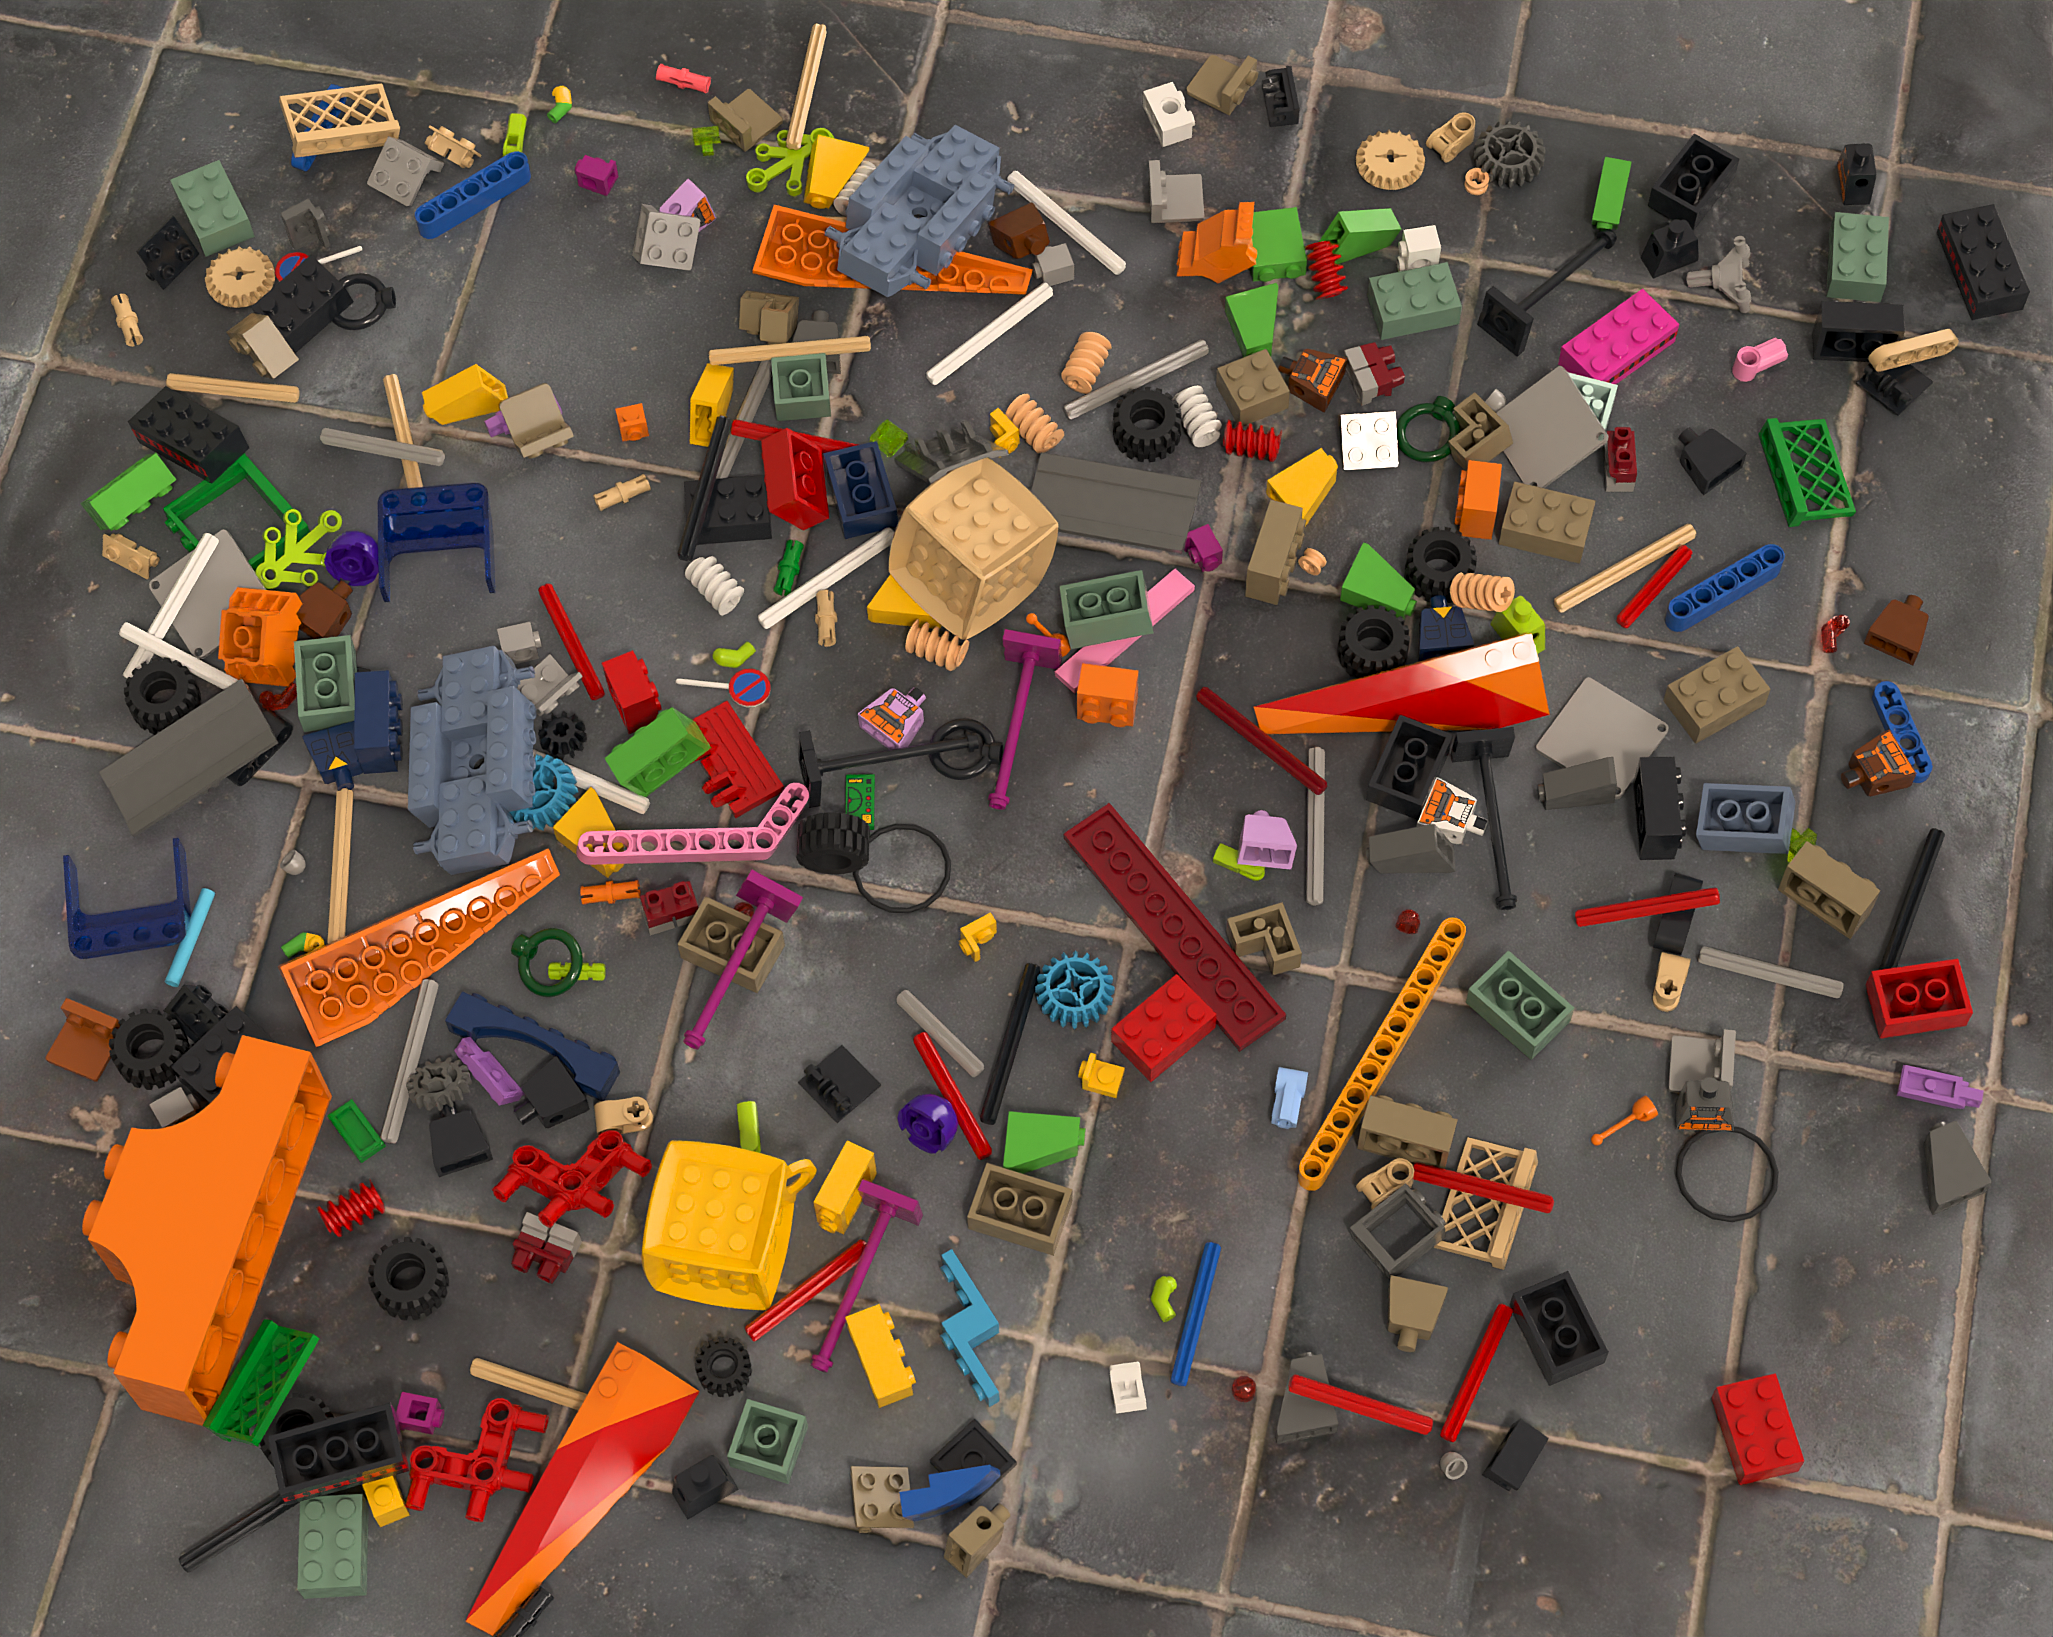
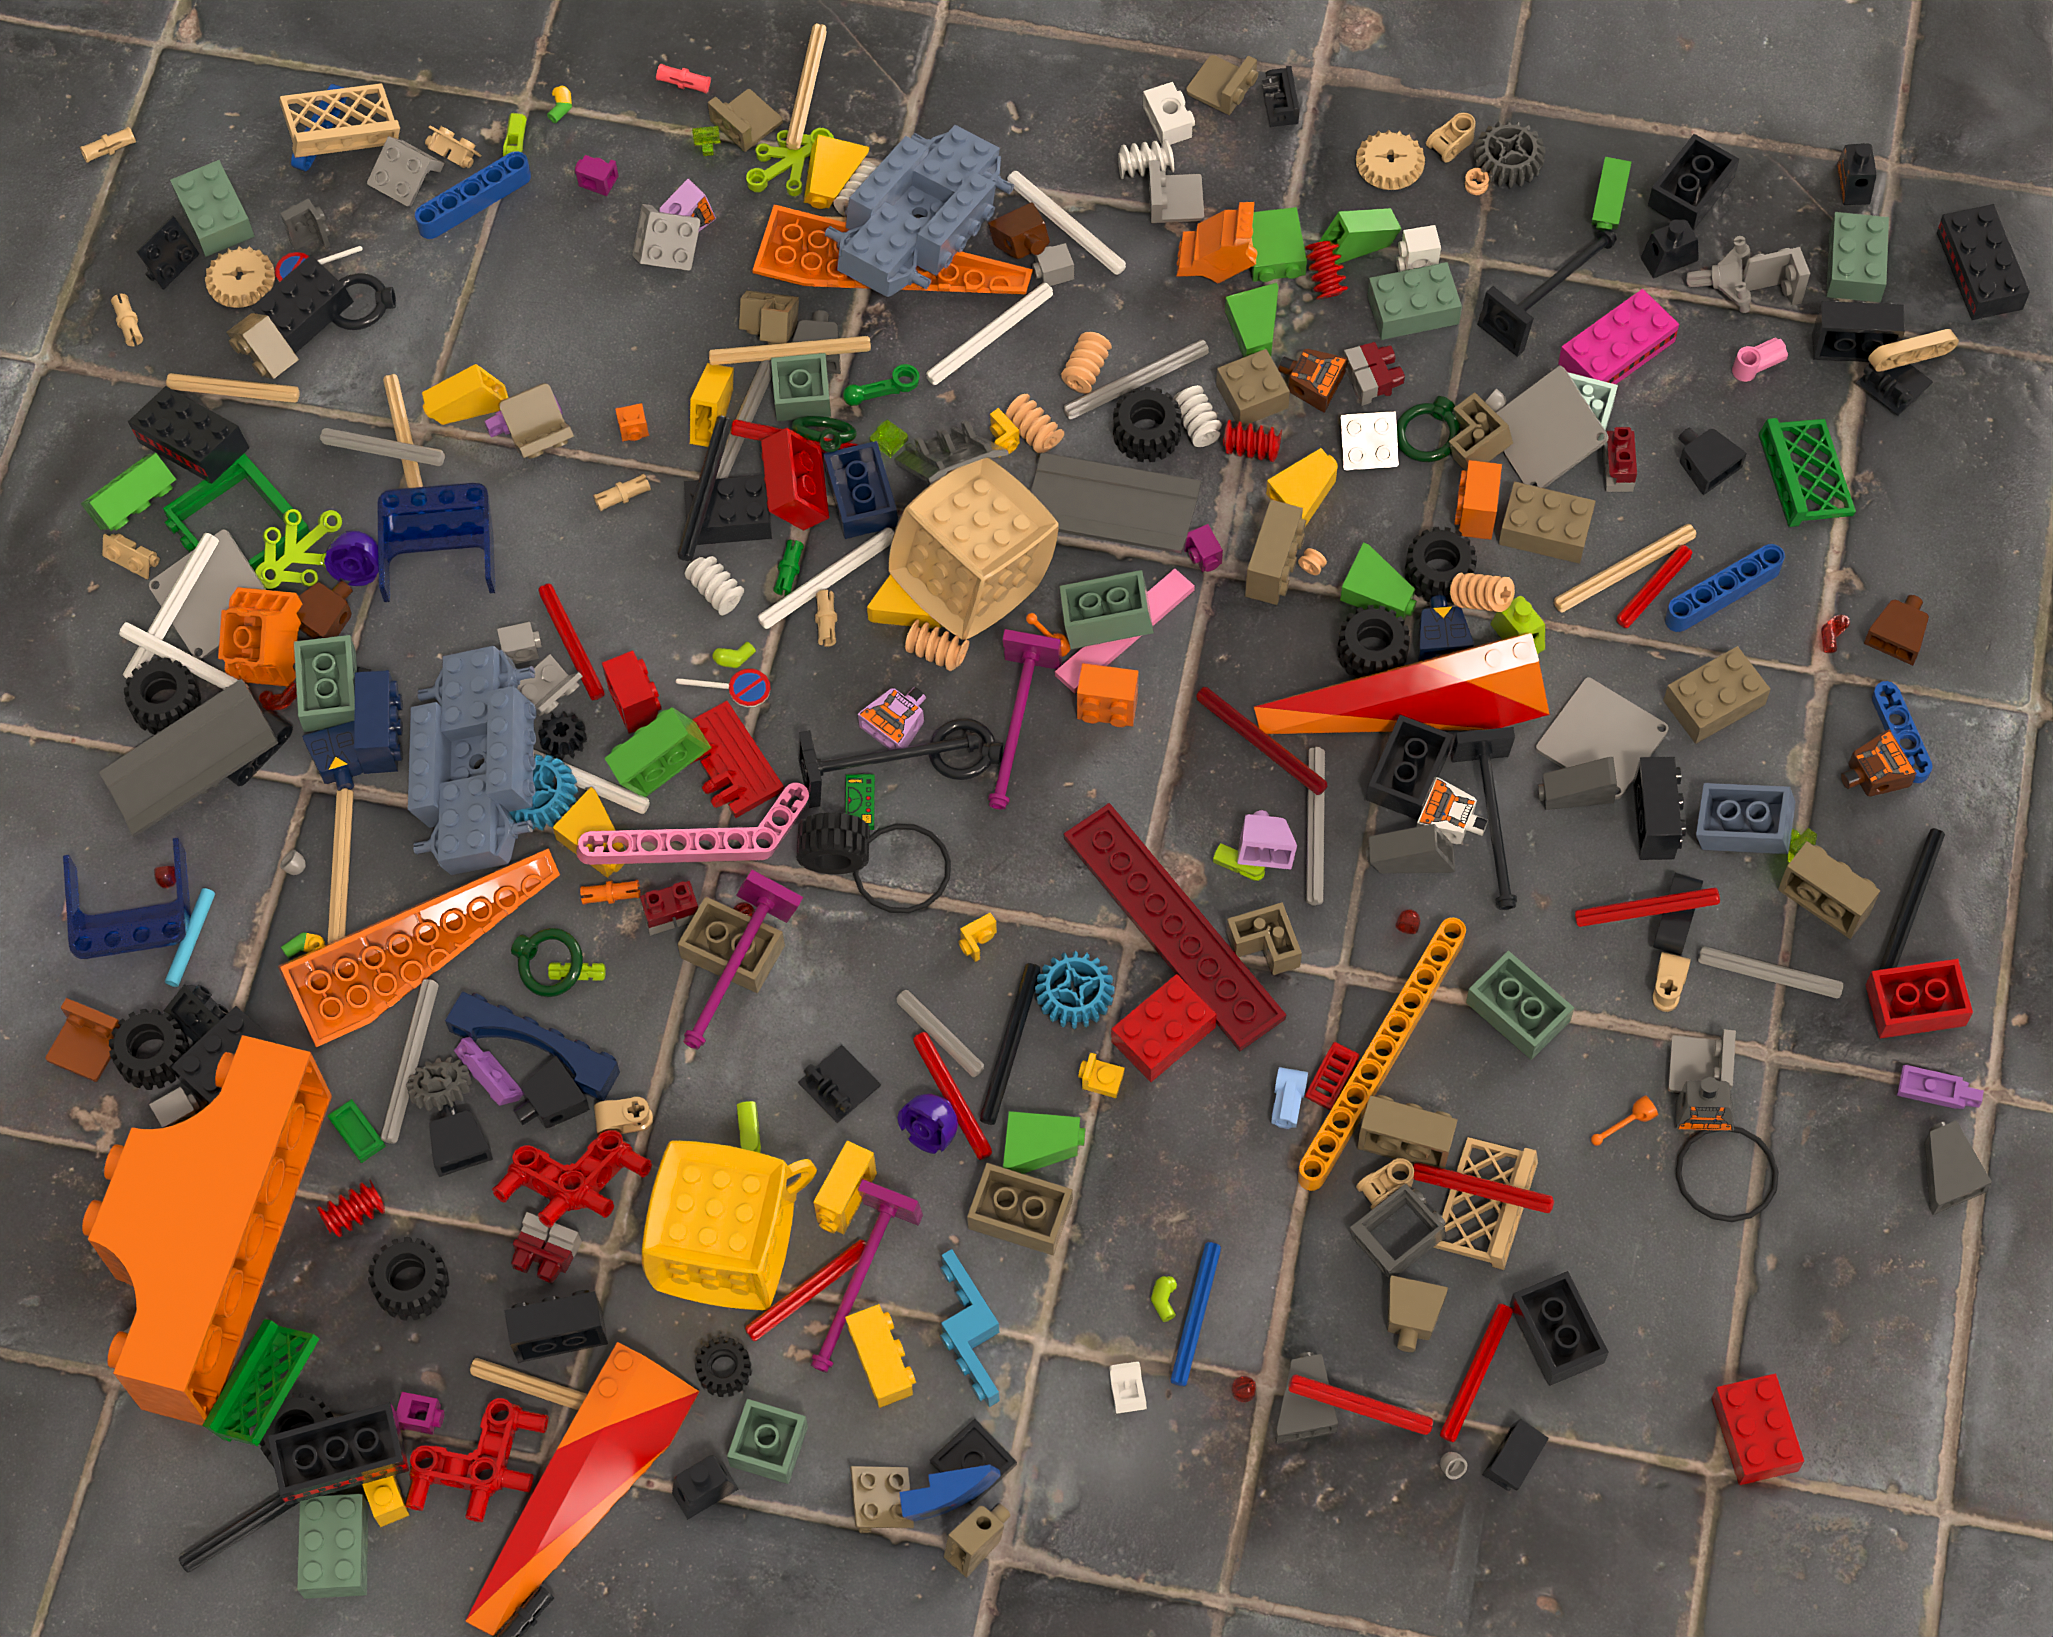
none -> tan pin [80,127,136,163]
none -> clear red hinge [154,866,178,889]
none -> black brick [504,1290,608,1363]
none -> dark green piece [792,416,857,452]
none -> green piece [843,364,919,406]
none -> white piece [1118,139,1174,179]
none -> red slope [1305,1042,1360,1111]
none -> light grey bracket [1743,247,1810,306]

